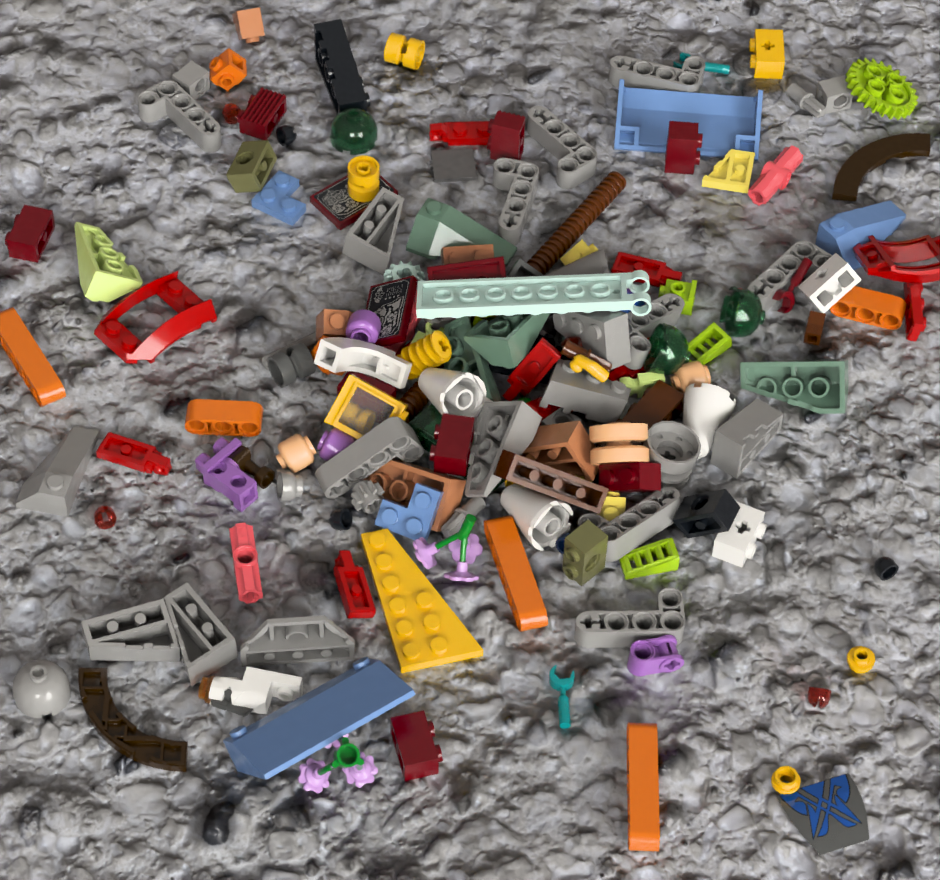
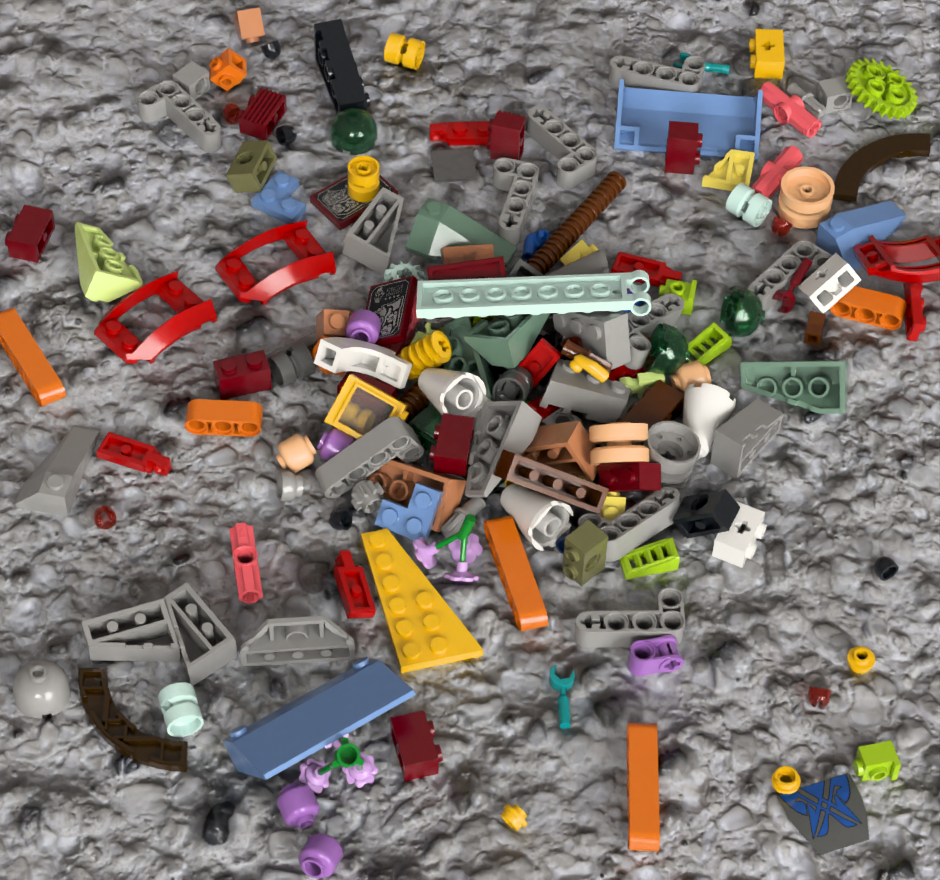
medium lavender hips [195,437,275,512] -> none
white plate [198,666,303,717] -> none
none -> light aqua wheel [158,682,204,737]
none -> dark red brick [213,350,272,400]
none -> red wedge [215,220,336,305]
none -> black hinge [261,40,281,59]
none -> medium lavender head [276,782,320,829]
none -> medium lavender head [299,833,343,878]
none -> dark grey wheel [492,366,534,401]
none -> yellow plate [500,804,528,831]
none -> blue arm [522,229,550,261]
none -> light aqua wheel [725,183,772,227]
none -> coral piece [760,81,822,138]
none -> clear red hinge [771,216,793,236]
none -> light nougat wheel [777,166,835,229]
none -> lime brick [852,740,901,781]

